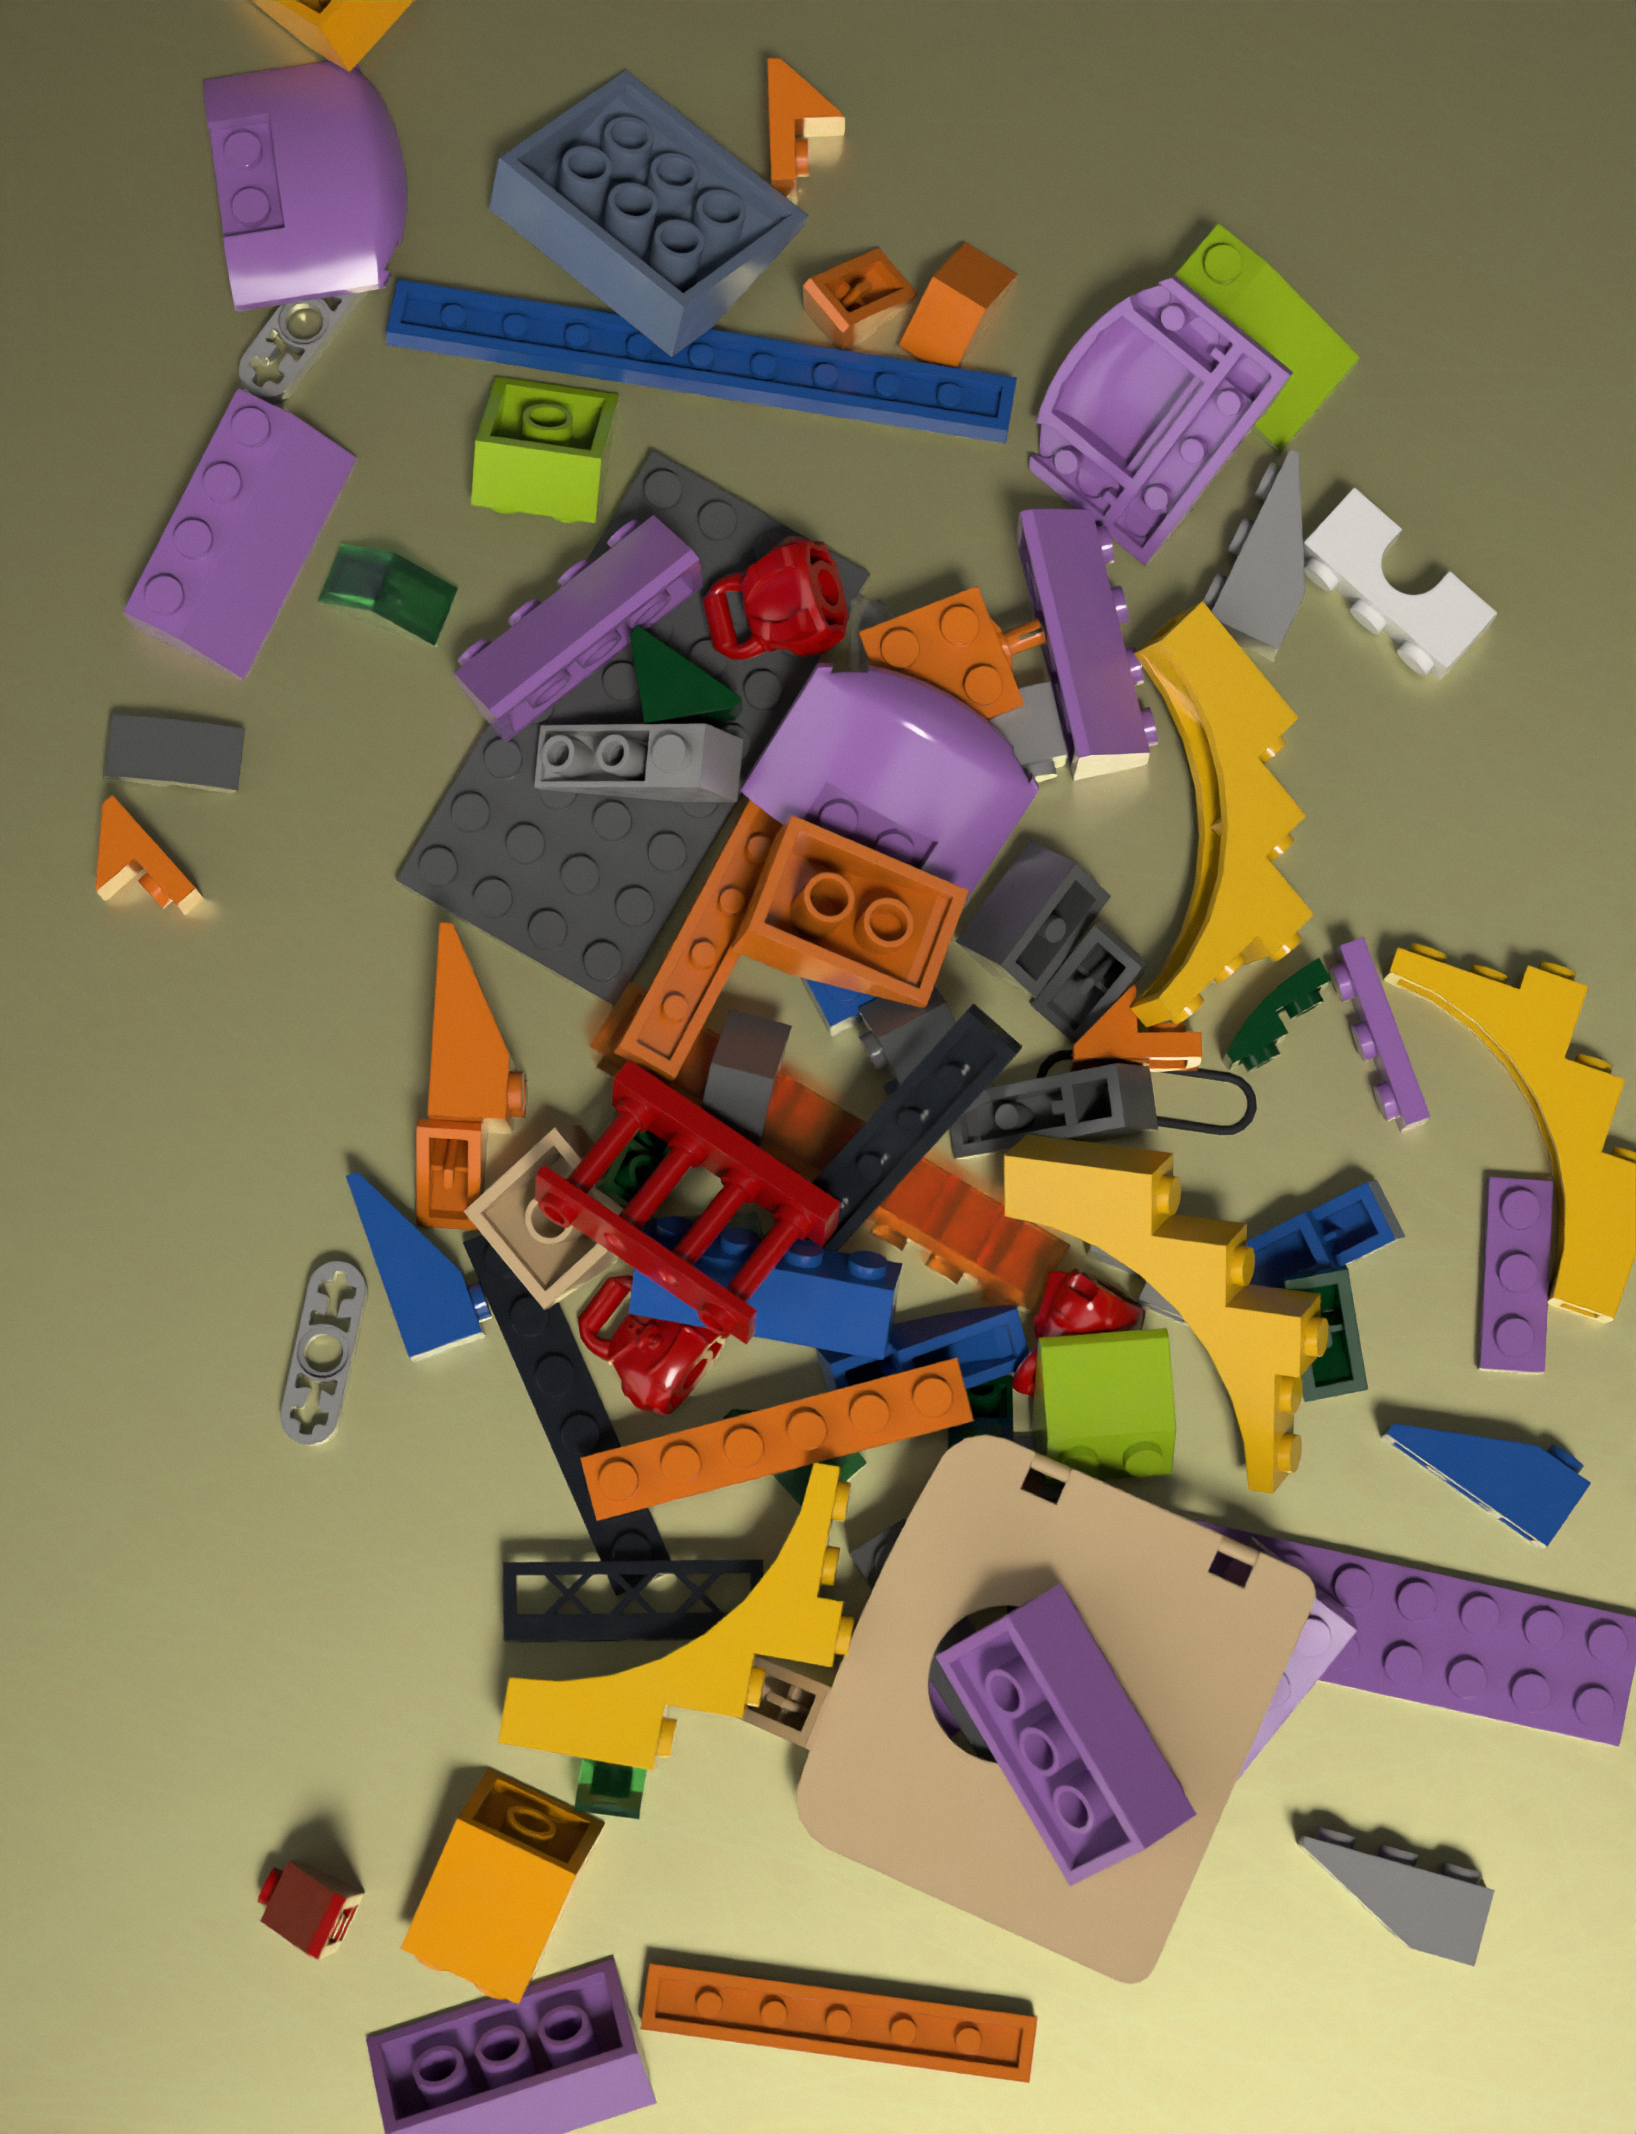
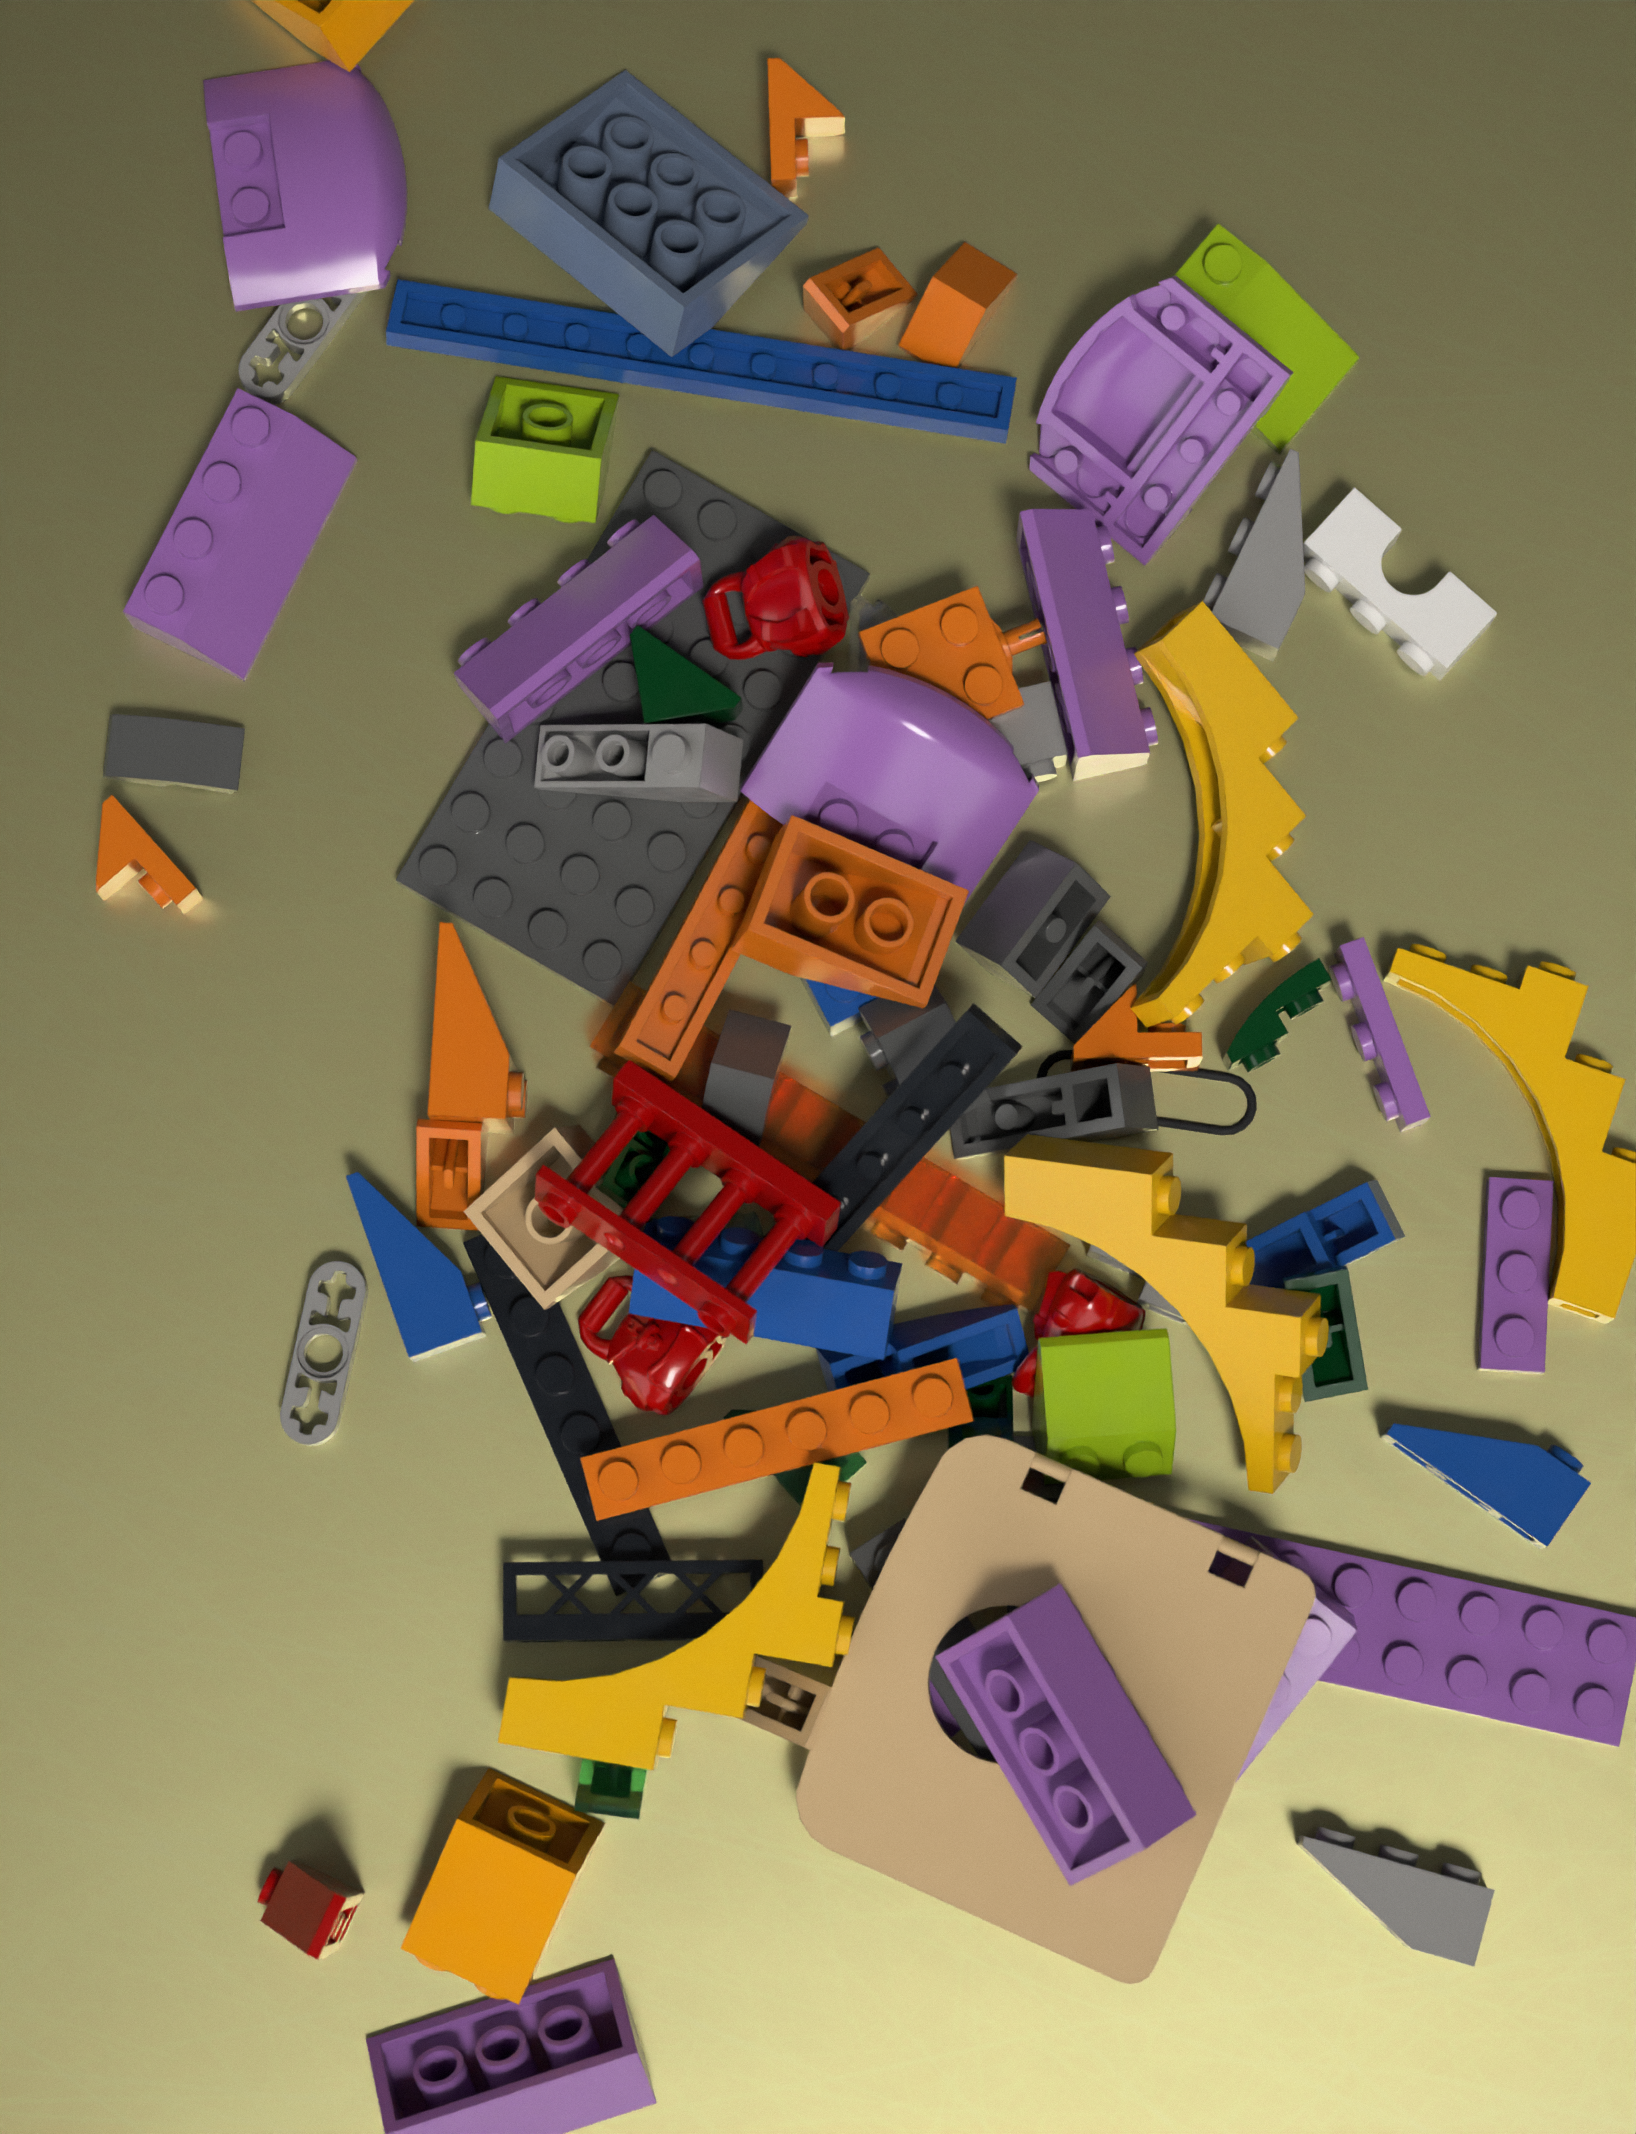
clear green slope [318,544,459,648] -> none
orange plate [640,1962,1038,2083] -> none

